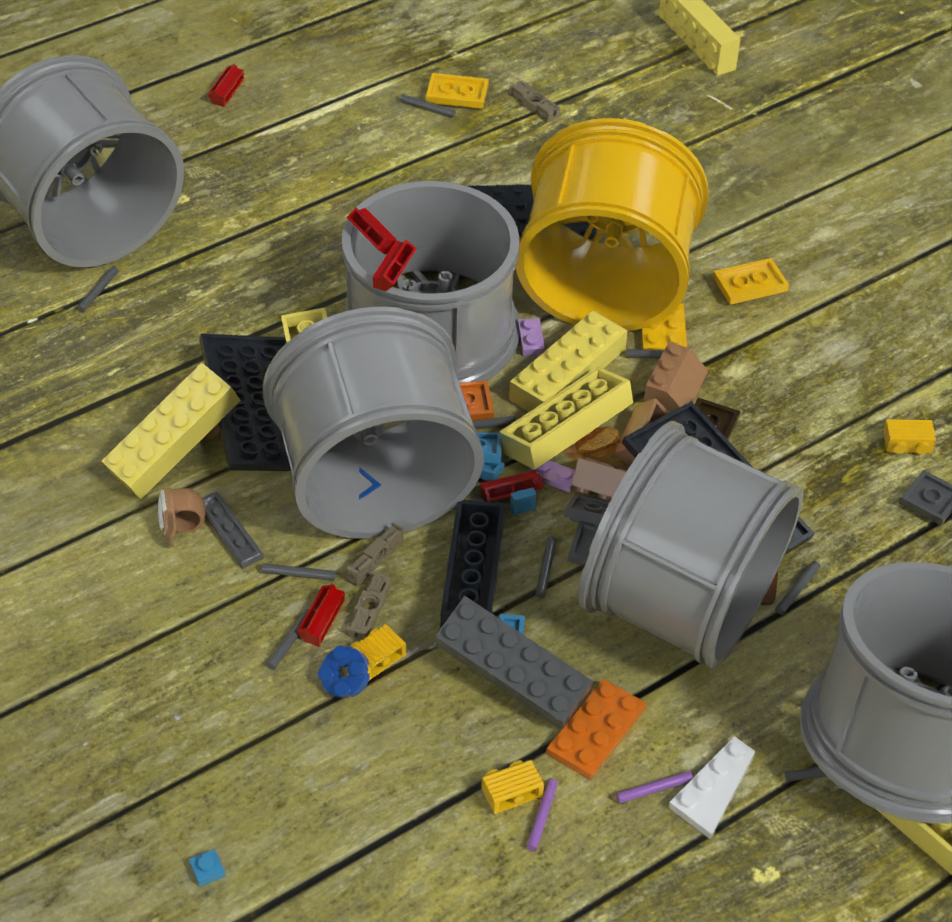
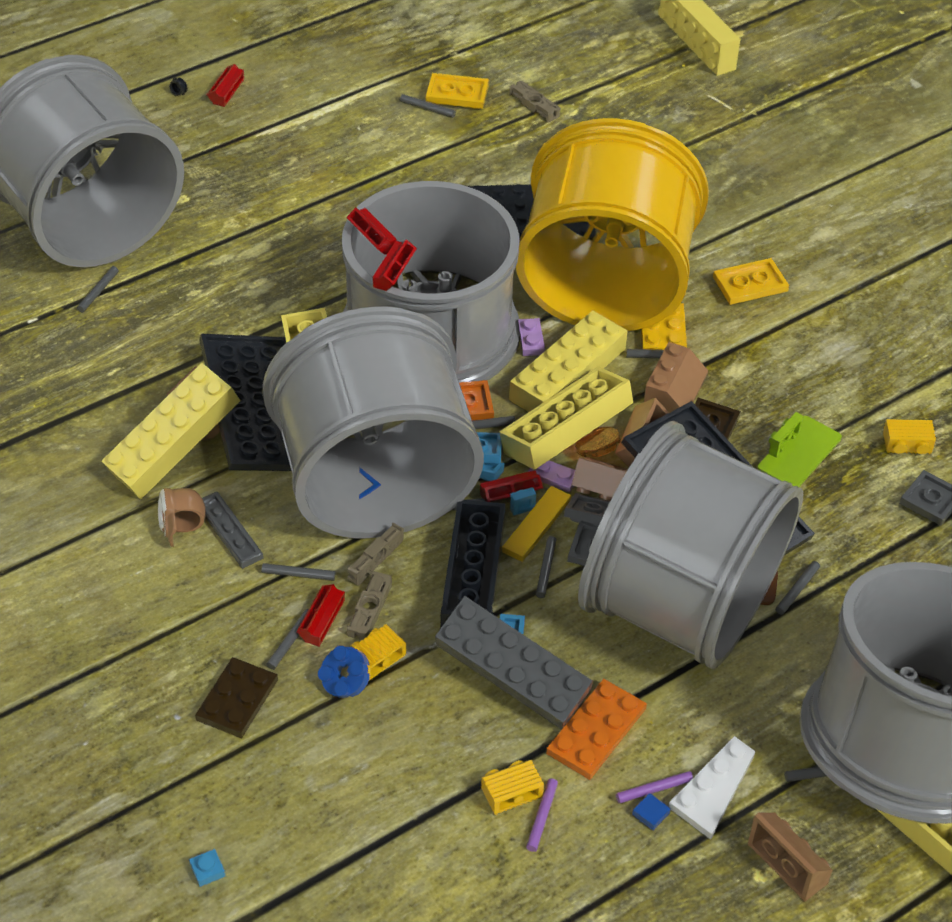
none -> black plate [169,77,188,96]
none -> dark brown plate [195,657,278,739]
none -> yellow tile [502,486,571,562]
none -> blue tile [632,793,671,830]
none -> medium nougat slope [748,812,833,902]
none -> lime bracket [757,412,842,487]

